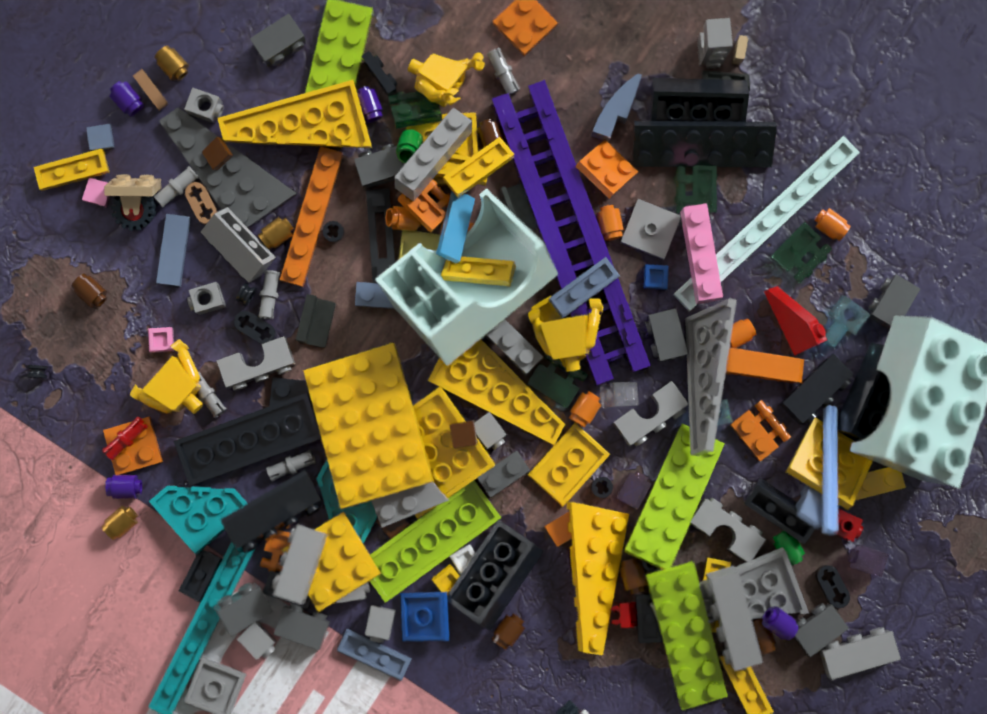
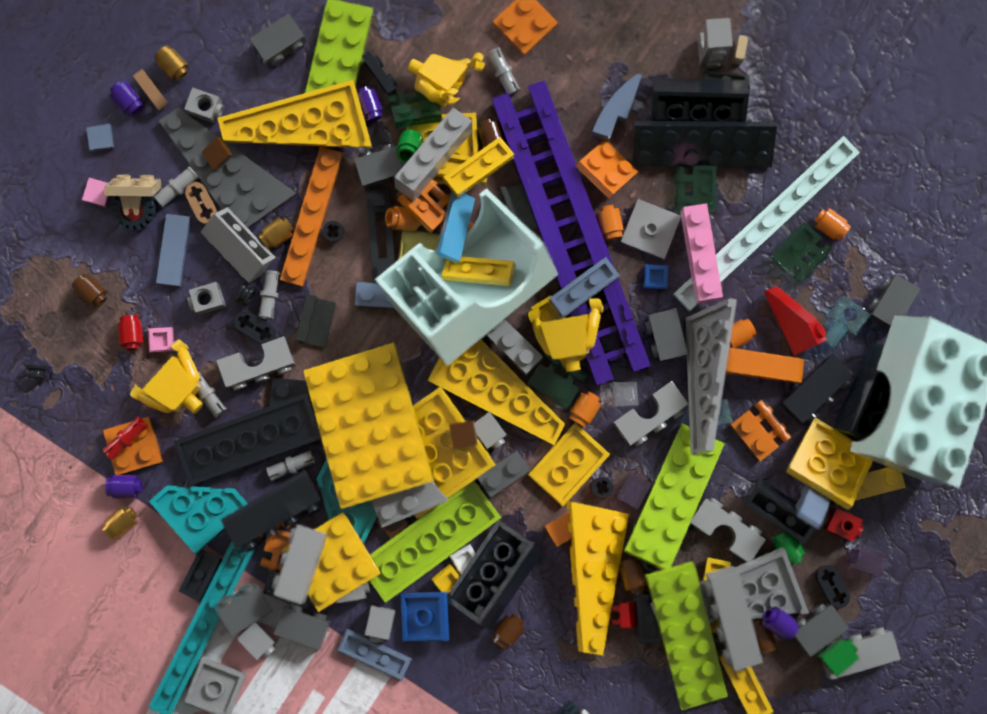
yellow plate [34,149,110,191] -> none
light blue axle [823,405,838,535] -> none
none -> red brick [117,315,144,351]
none -> green brick [817,638,860,677]

